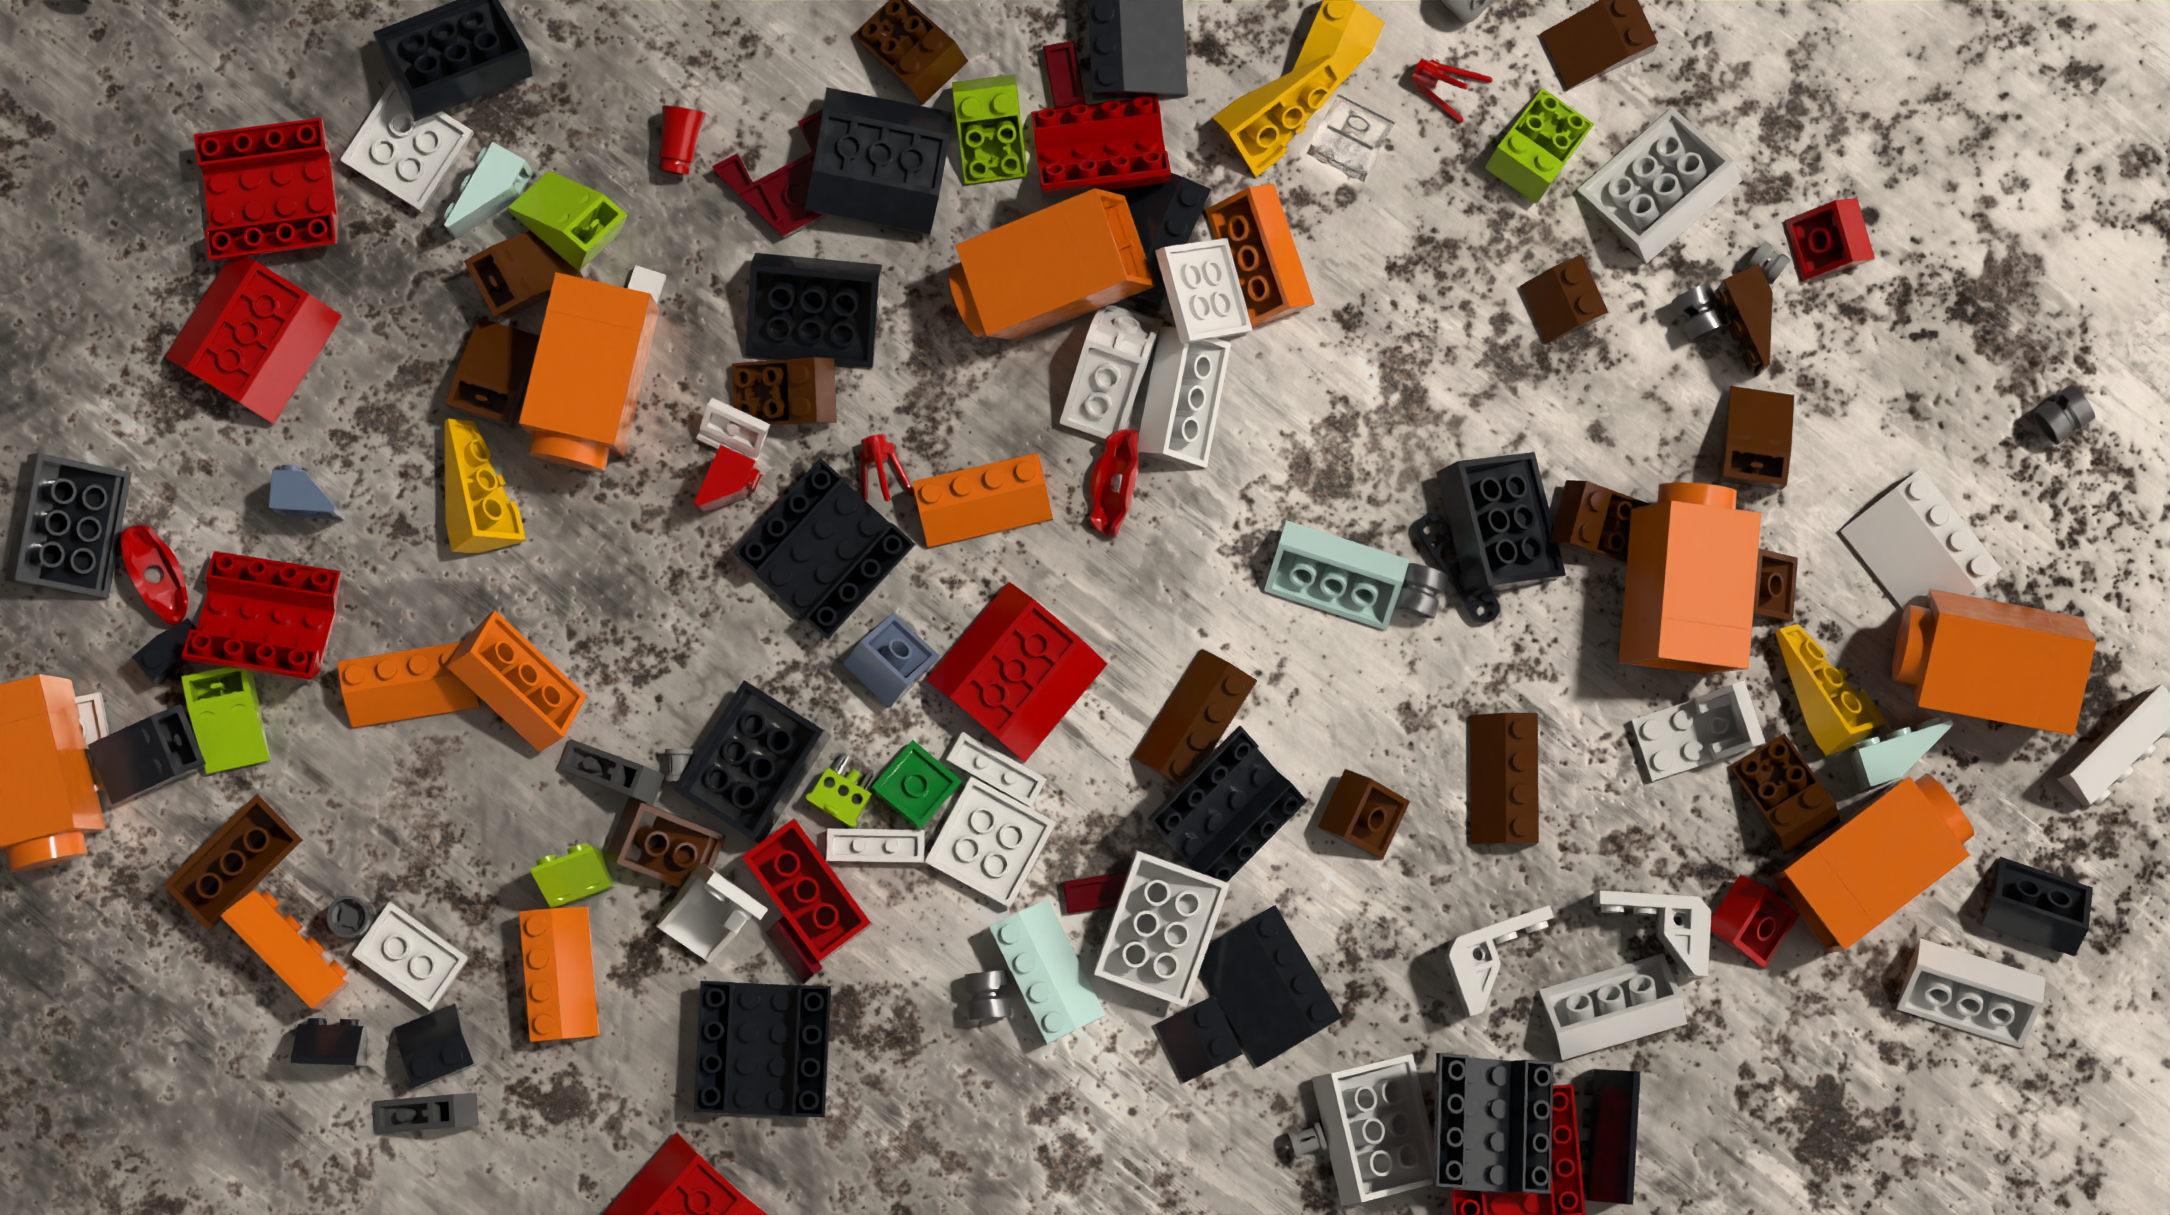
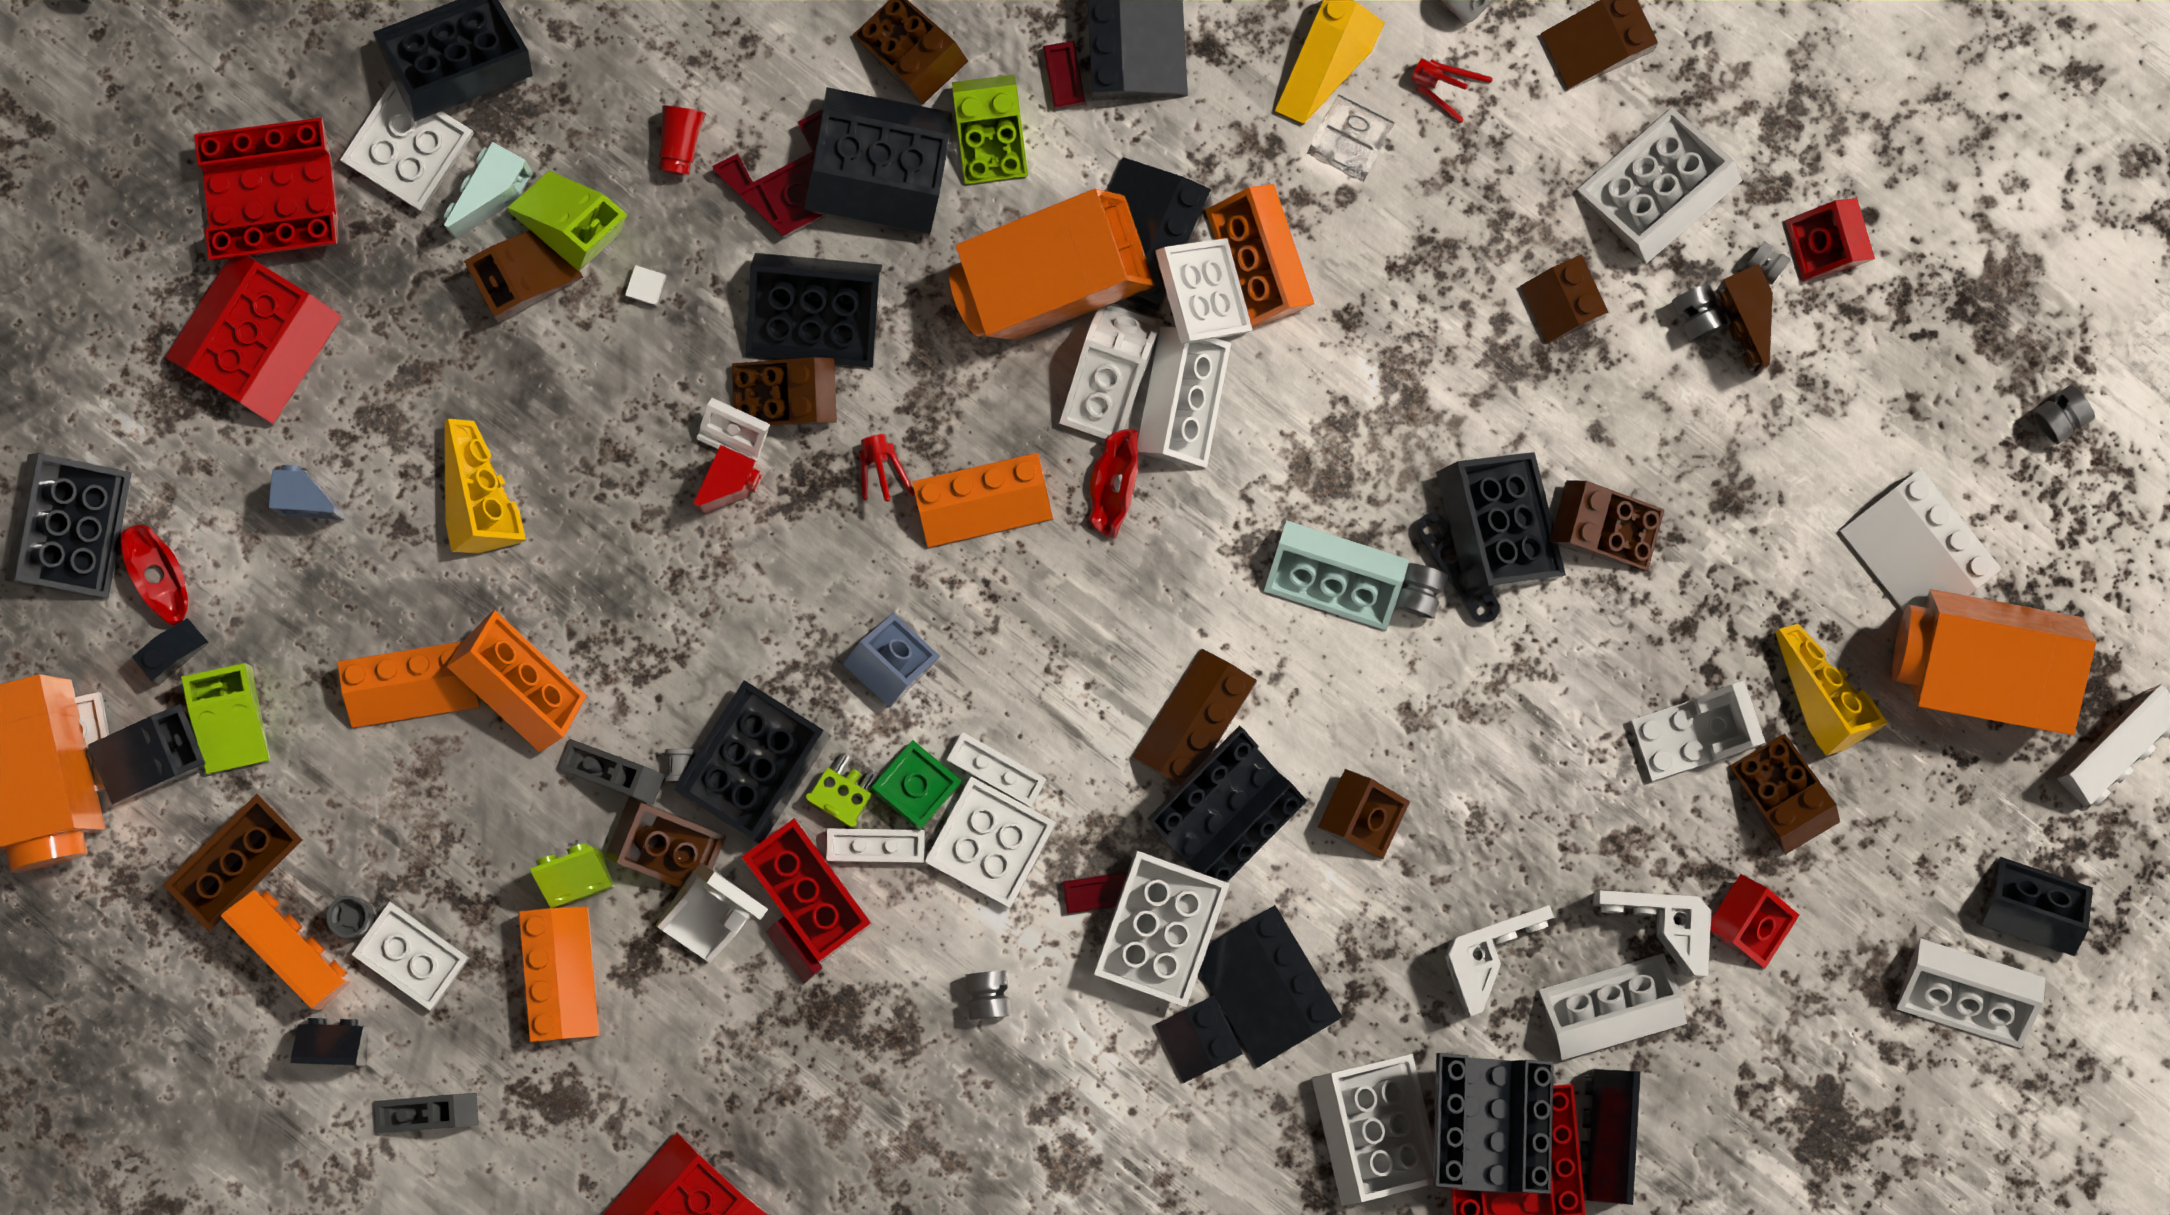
red slope [182,551,341,680] -> none
black slope [394,1003,479,1088] -> none
reddish brown slope [445,318,540,428] -> none
orange container [519,272,660,473] -> none
black slope [694,981,831,1118] -> none
black slope [733,458,916,640] -> none
red slope [926,582,1108,763] -> none
light aqua slope [989,899,1105,1044] -> none
red slope [1031,96,1171,198] -> none
yellow wedge [1212,54,1344,177] -> none
light grey bush [1288,1122,1328,1160] -> none
reddish brown slope [1470,713,1539,845] -> none
lime slope [1485,88,1594,204] -> none
orange container [1618,482,1761,674] -> none
reddish brown slope [1718,386,1794,490] -> none
reddish brown slope [1753,548,1798,622] -> none
orange container [1770,773,1975,953] -> none
light aqua slope [1848,717,1953,791] -> none

